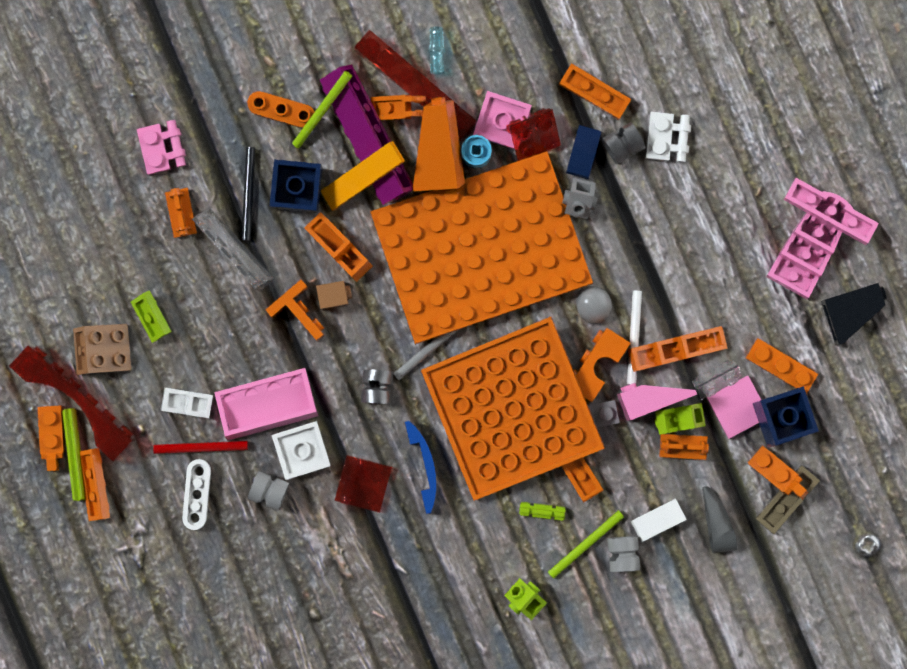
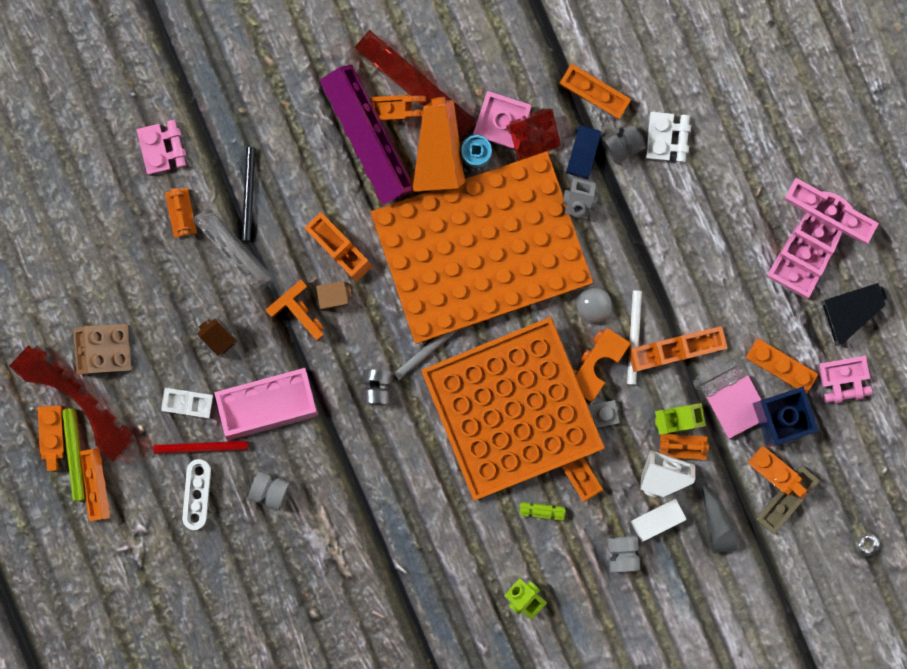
lime plate [131,290,171,343] -> none
orange plate [247,91,315,129] -> none
dark blue brick [269,159,323,213] -> none
white plate [272,421,331,480] -> none
lime bar [292,71,352,148] -> none
light orange tile [321,141,405,211] -> none
clear red hinge [334,455,392,513] -> none
blue slope [405,421,436,514] -> none
clear light blue axle [428,26,446,74] -> none
lime bar [548,510,624,579] -> none
bright pink slope [617,383,697,421] -> none
none -> reddish brown slope [197,318,238,357]
none -> white slope [641,450,695,497]
none -> bright pink plate [818,356,872,404]

